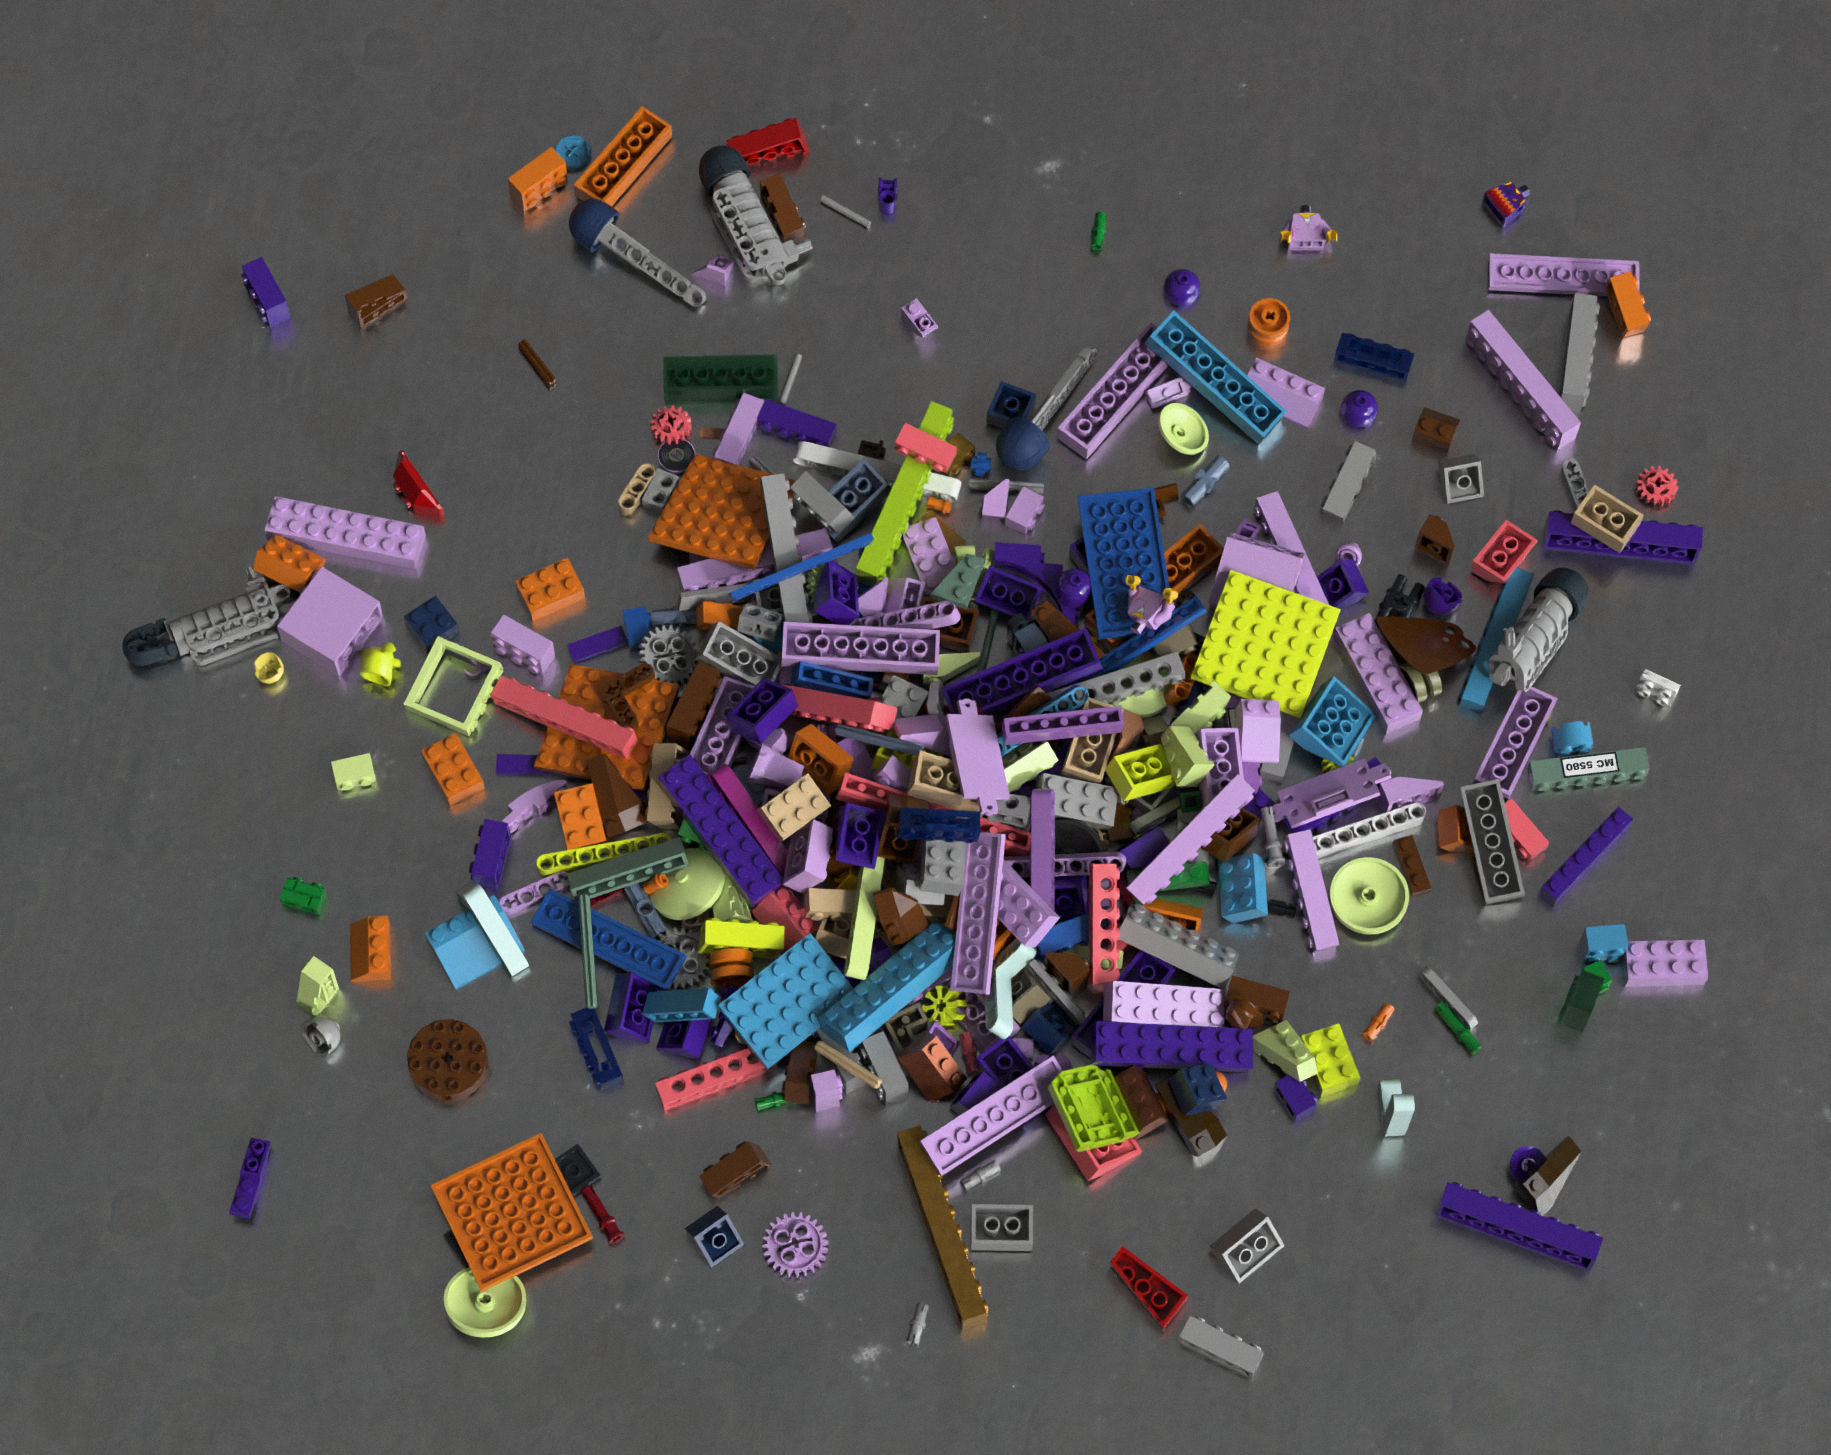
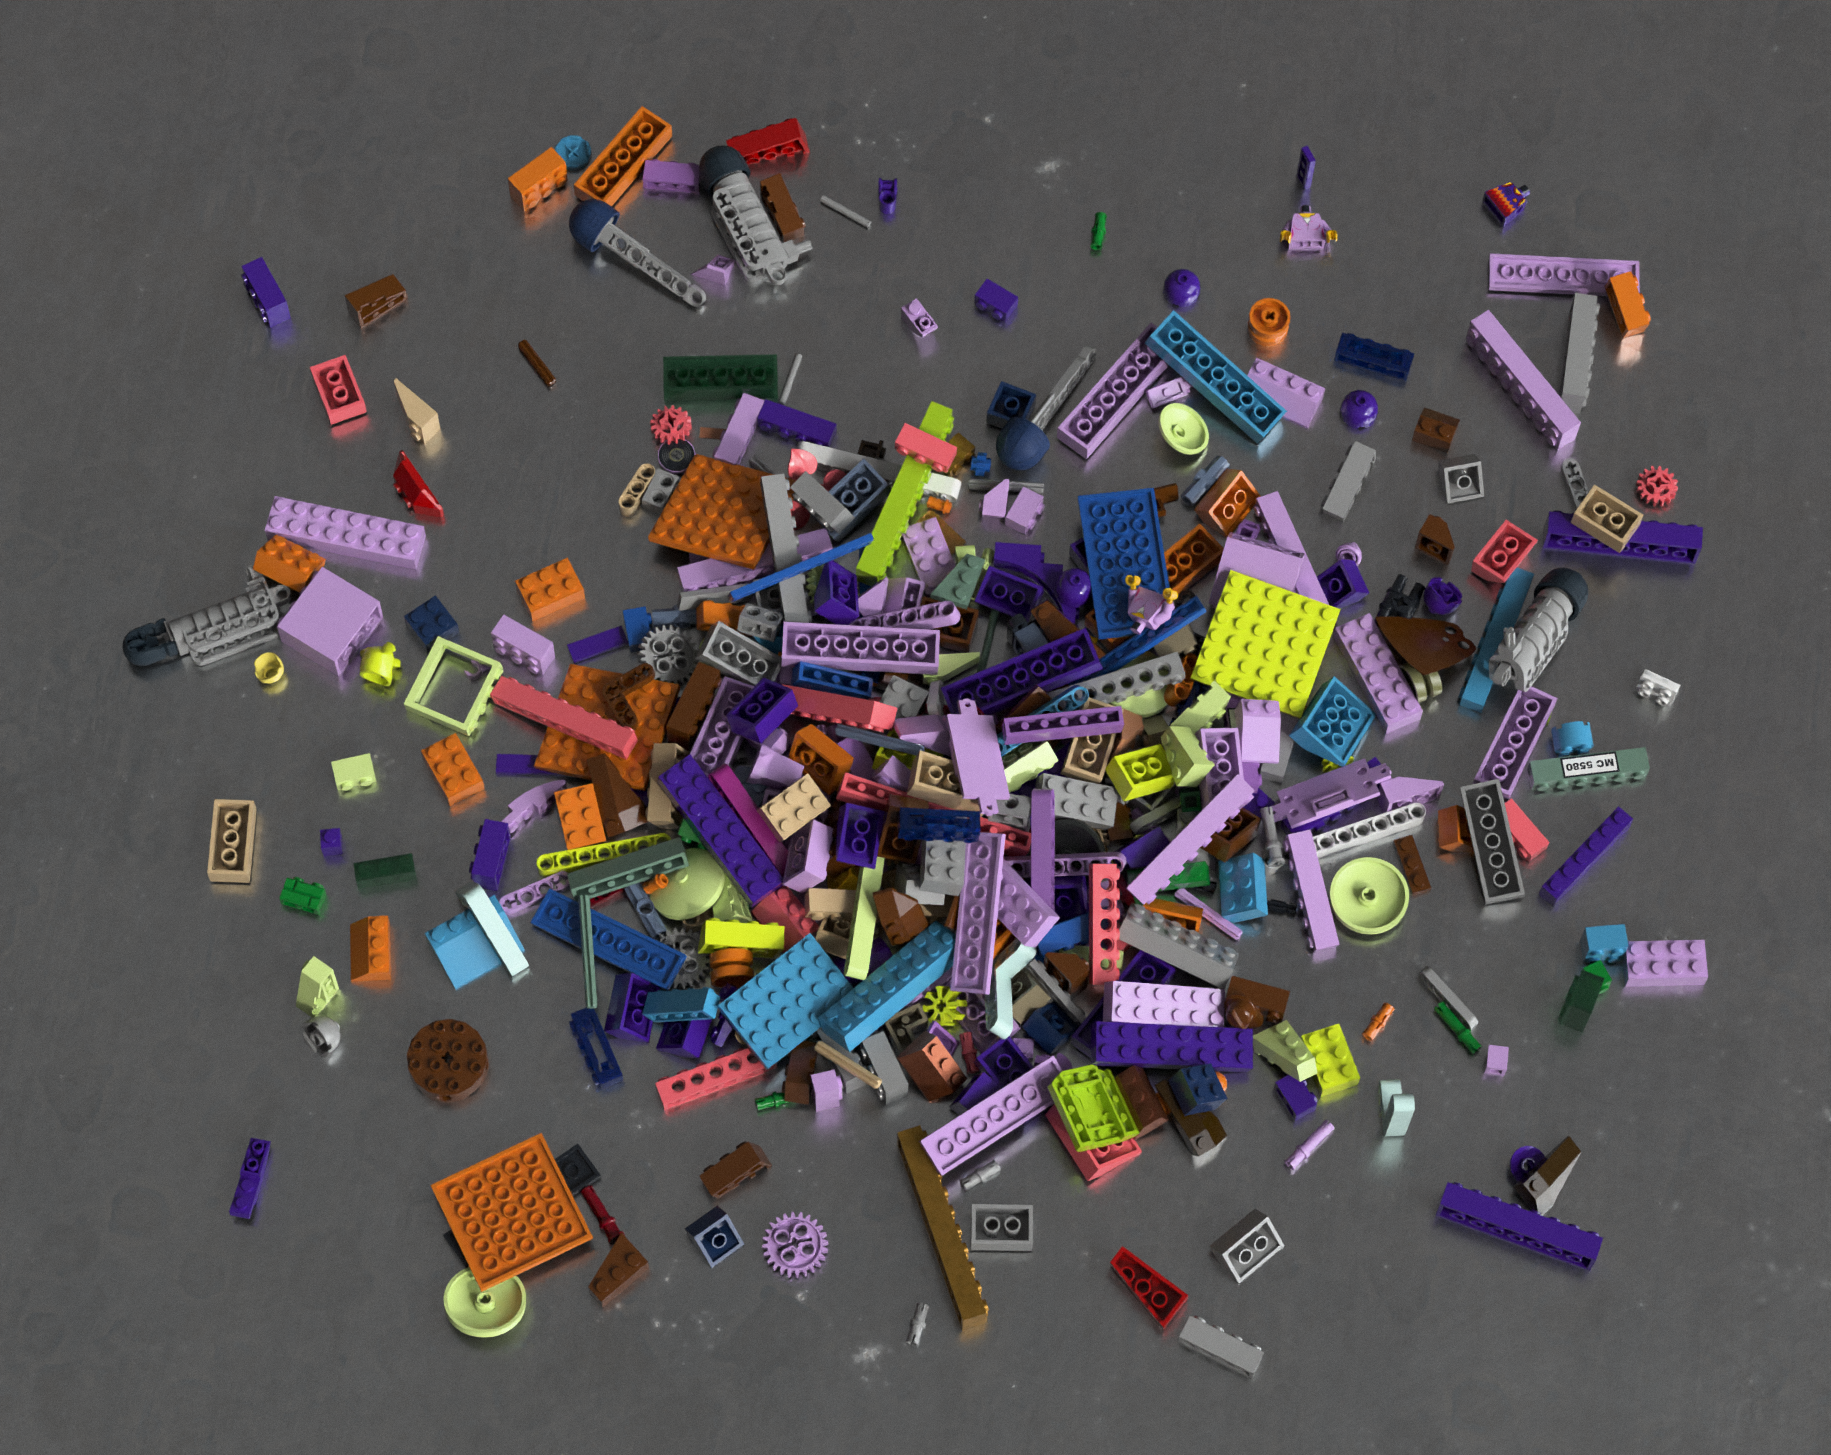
none -> tan brick [207,799,257,883]
none -> coral brick [310,355,367,425]
none -> dark purple brick [320,828,343,856]
none -> clear green brick [353,853,417,889]
none -> tan slope [394,378,440,445]
none -> reddish brown wedge [588,1232,649,1308]
none -> medium lavender brick [643,159,701,194]
none -> coral plant [787,448,847,530]
none -> dark purple brick [974,279,1018,322]
none -> lavender axle [1175,888,1243,940]
none -> orange slope [1194,468,1261,538]
none -> lavender pin [1284,1120,1334,1170]
none -> dark purple tile [1296,146,1316,189]
none -> lavender panel [1484,1045,1509,1076]

